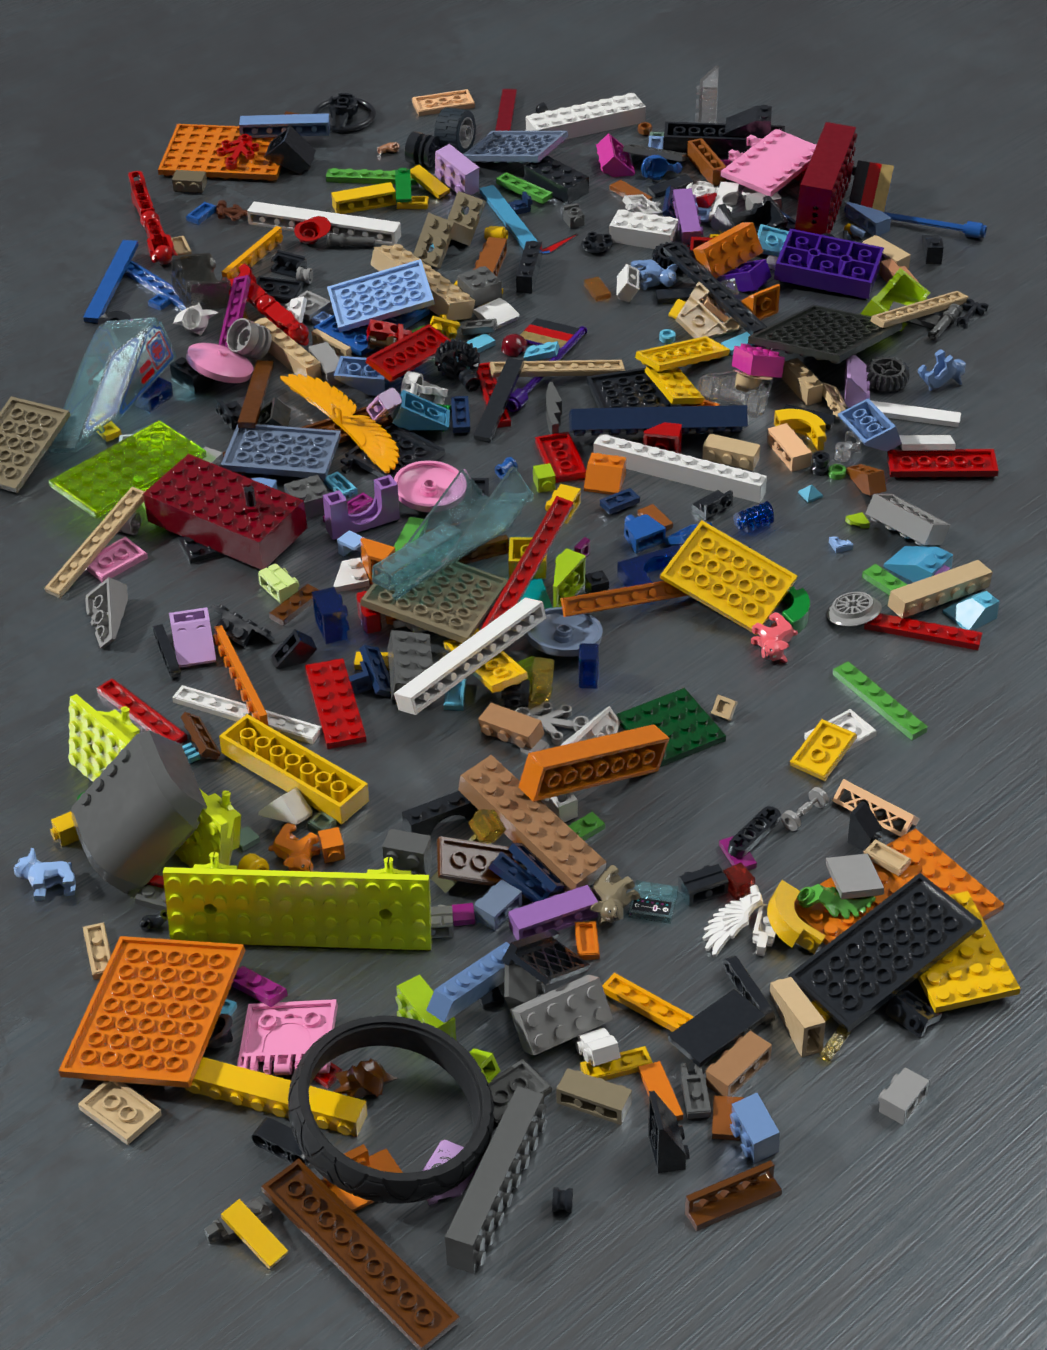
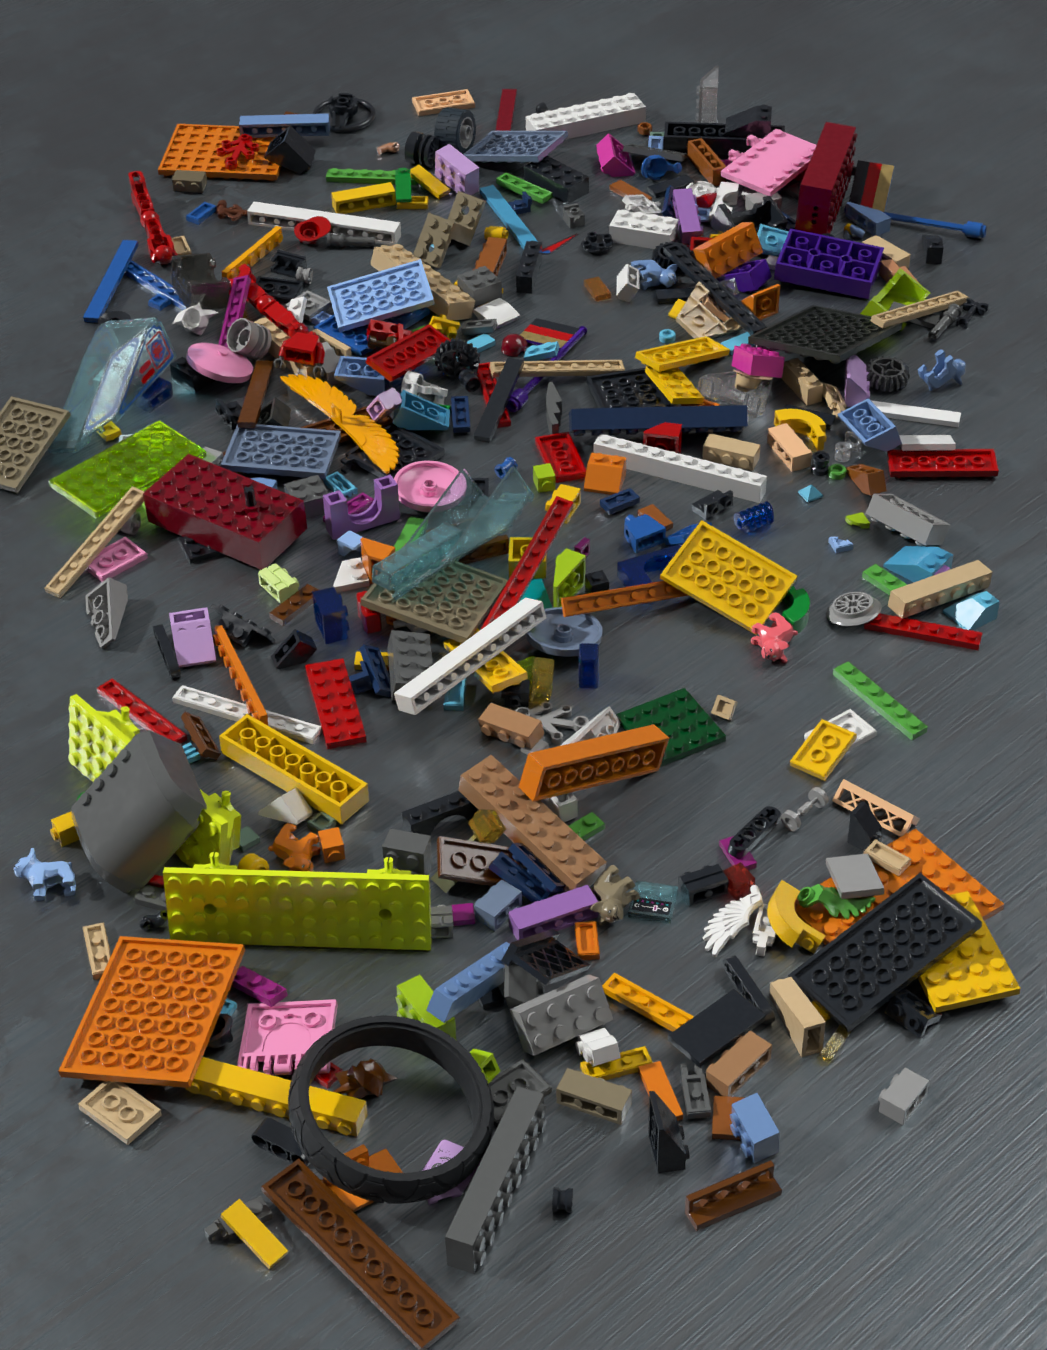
none -> red torso [274,331,325,378]

